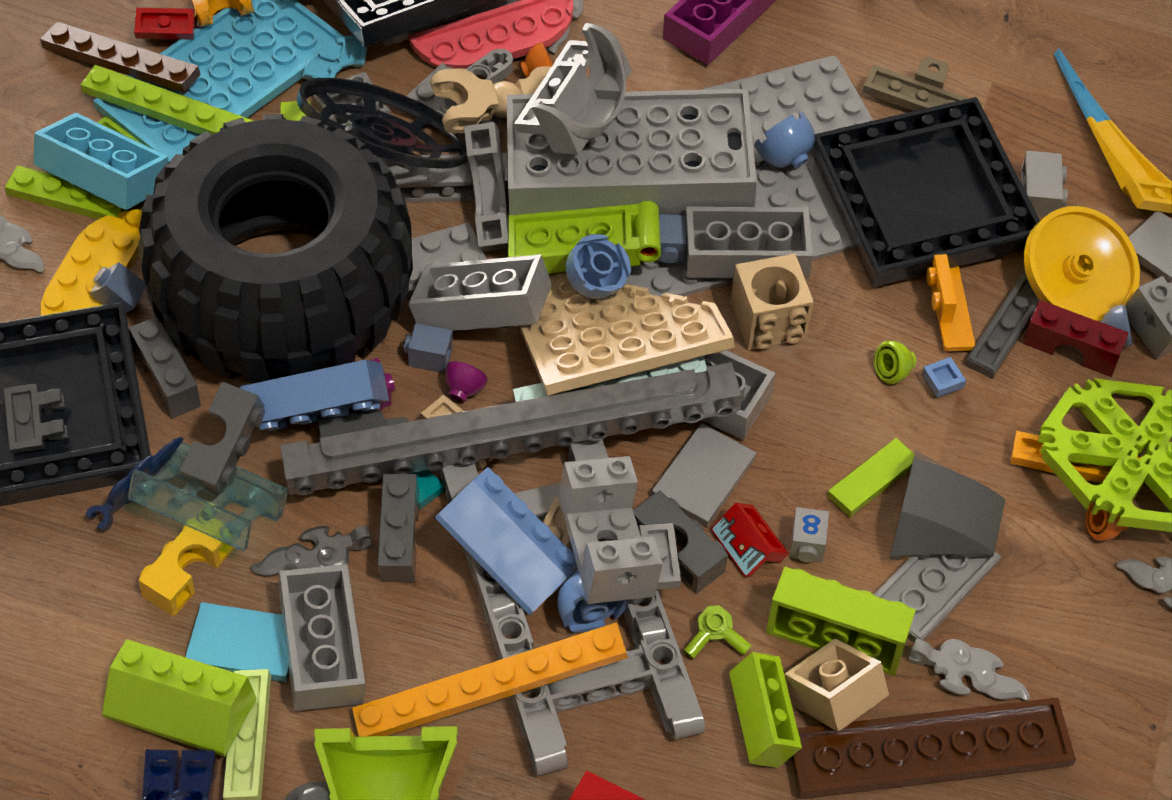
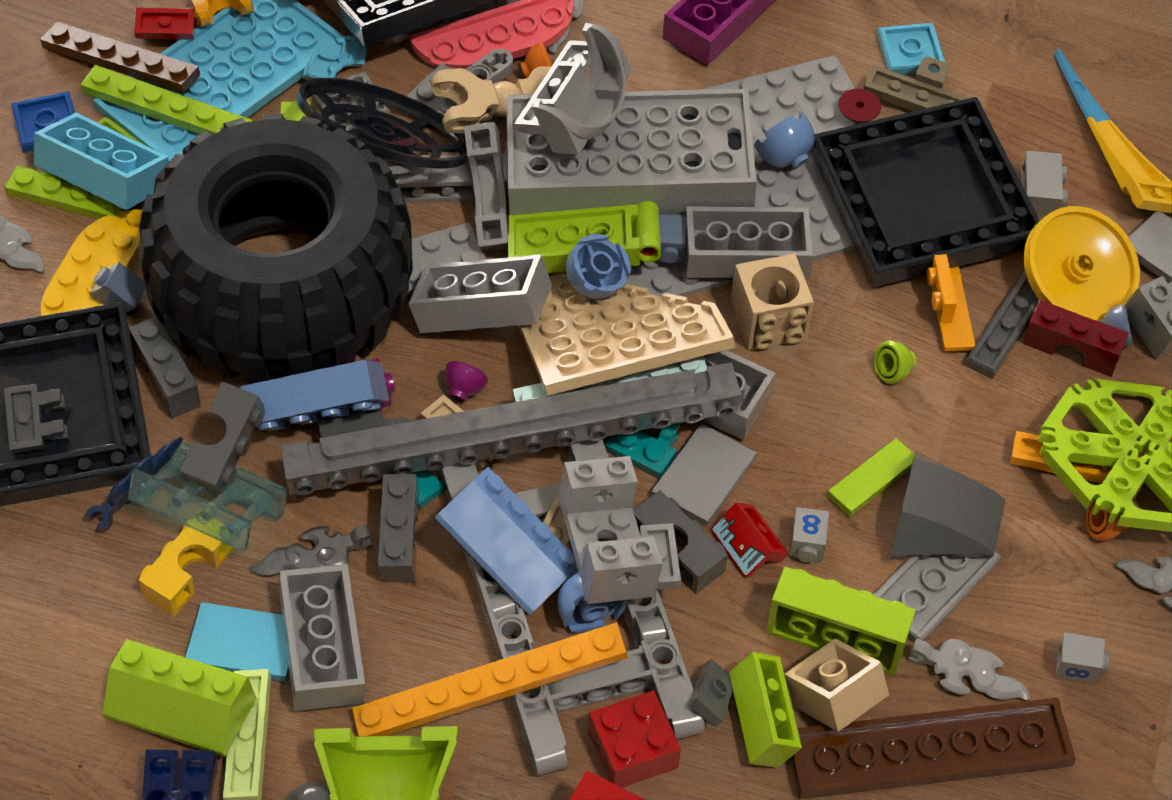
sand blue brick [404,323,453,373] -> none
lime piece [683,605,752,659] -> none
medium blue plate [922,357,966,398] -> none
none -> blue tile [11,91,75,153]
none -> red brick [588,690,681,788]
none -> teal plate [605,423,680,480]
none -> dark grey plate [689,659,733,727]
none -> dark red piece [838,88,882,122]
none -> medium azure tile [877,23,945,75]
none -> light grey brick [1055,632,1110,685]

